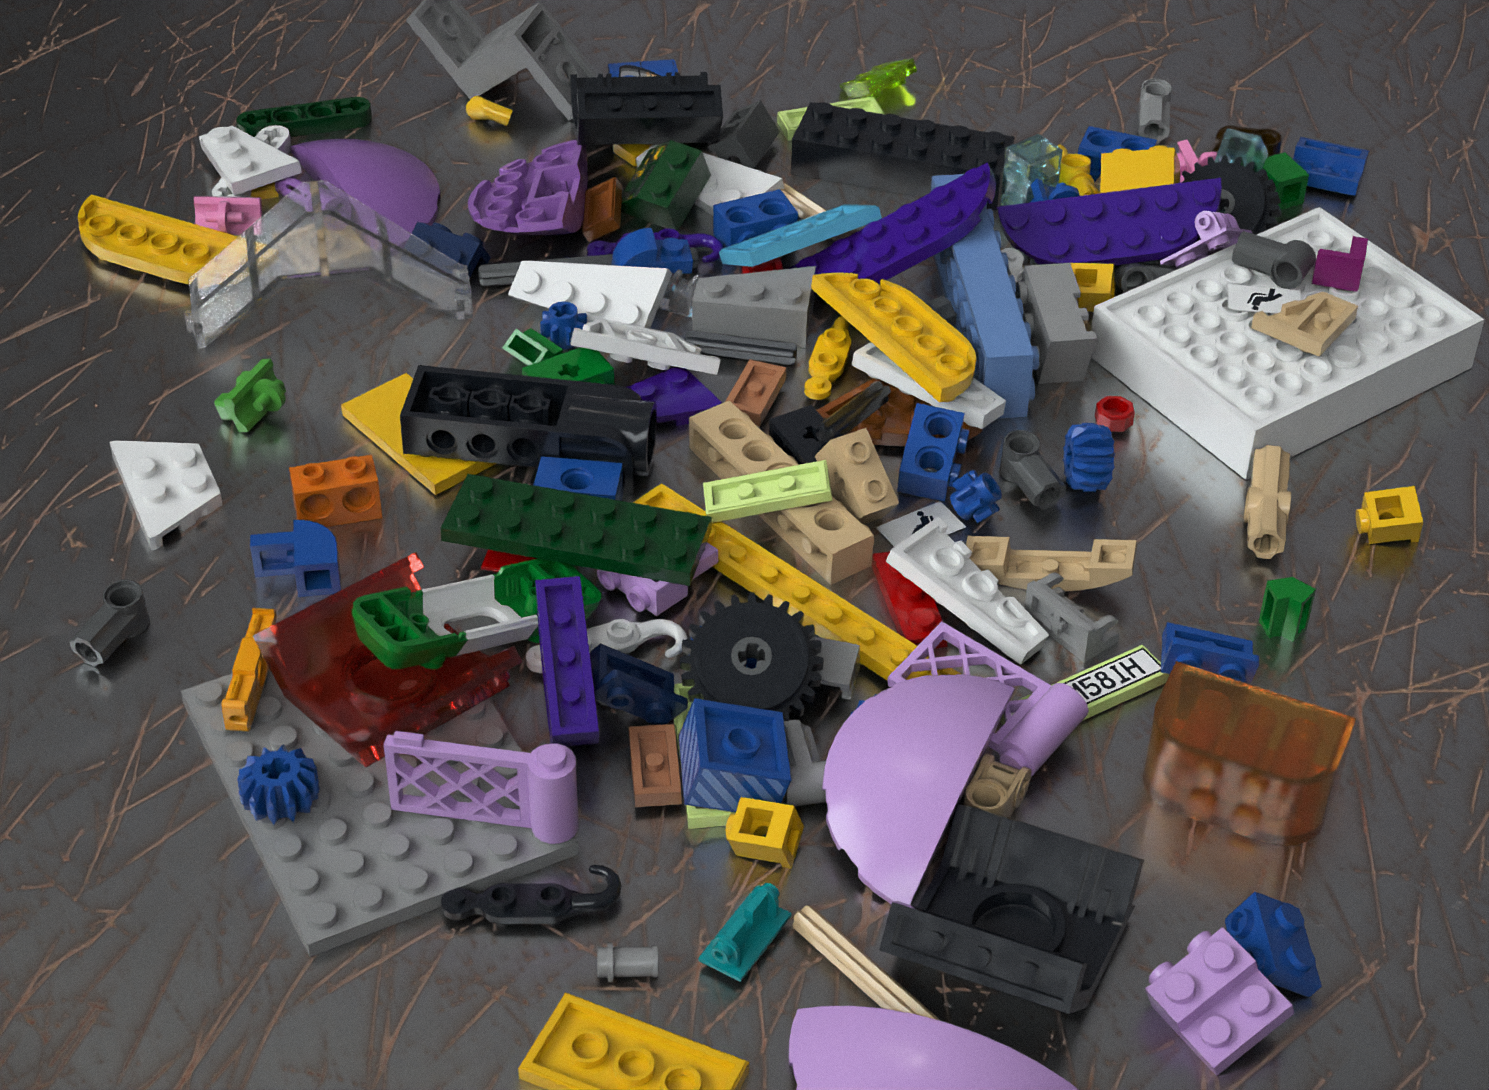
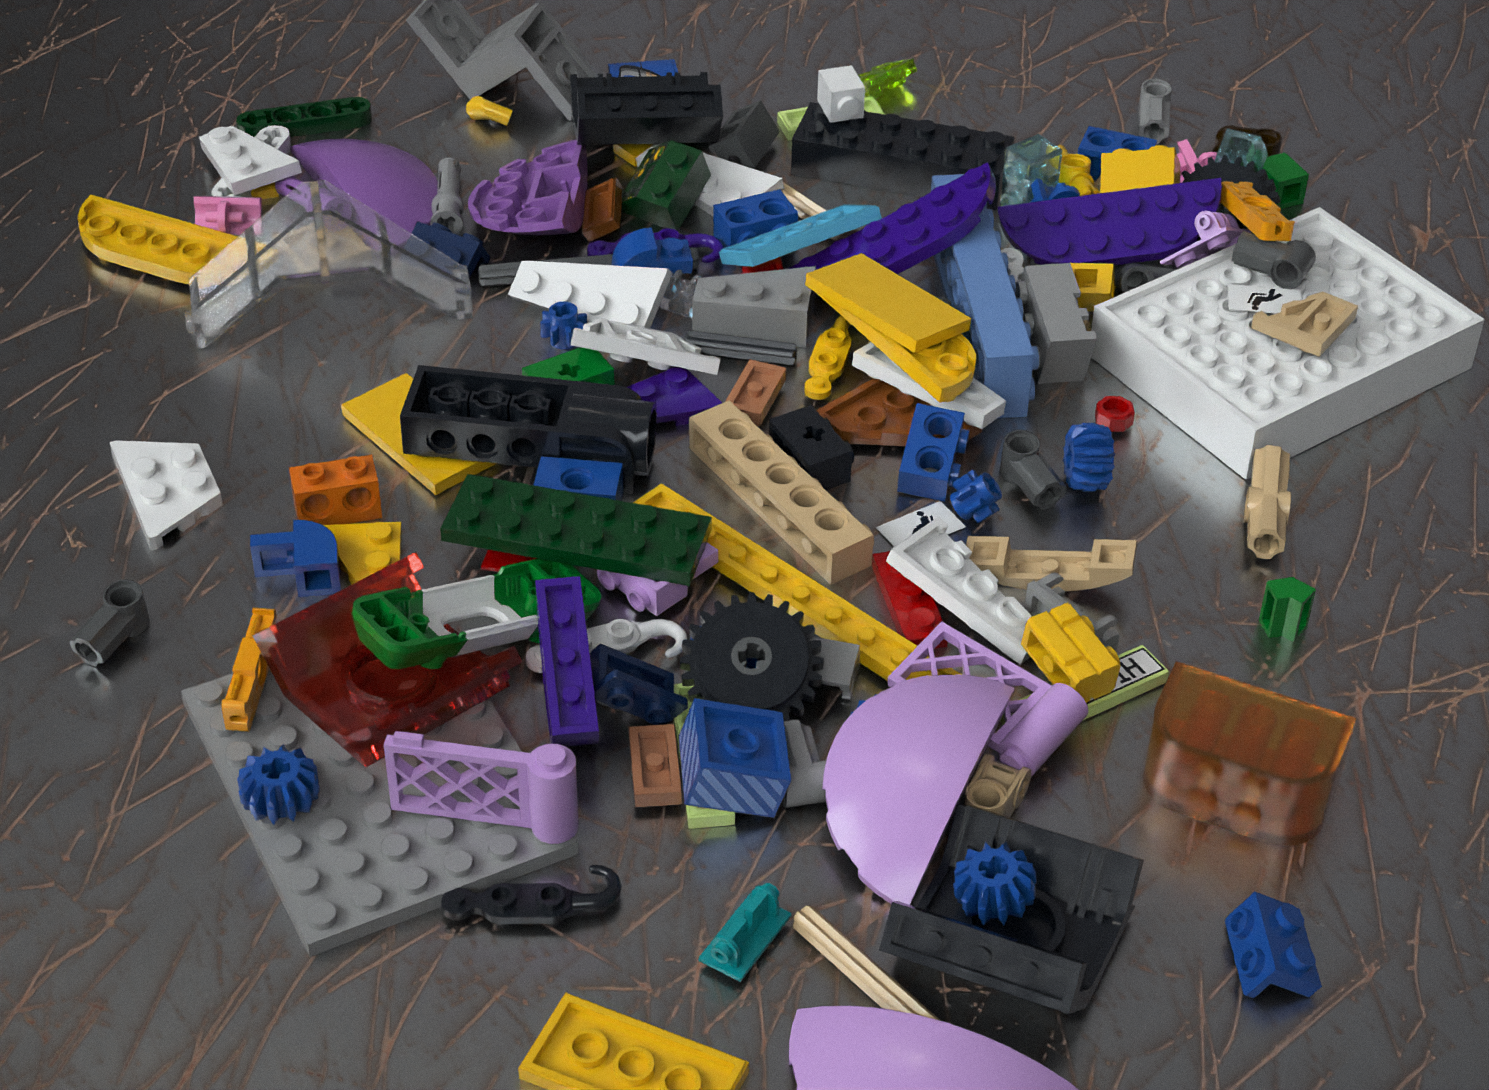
bright green hips [214,359,286,432] -> none
green piece [502,328,563,366] -> none
light grey pin [597,942,658,982] -> none
yellowish green tile [703,460,833,523] -> none
yellow brick [725,797,804,869] -> none
tan brick [815,428,899,524] -> none
black axle [816,381,891,444] -> none
lavender plate [1145,927,1294,1076] -> none
blue bracket [1161,622,1259,691] -> none
blue slope [1293,137,1369,196] -> none
magenta panel [1311,236,1368,292] -> none
yellow brick [1356,486,1423,544] -> none
none -> yellow wing [323,522,402,593]
none -> light grey pin [431,157,464,235]
none -> yellow tile [805,253,972,353]
none -> white brick [817,65,865,123]
none -> blue gear [953,842,1037,925]
none -> yellow brick [1021,602,1121,703]
none -> light orange piece [1221,181,1295,241]

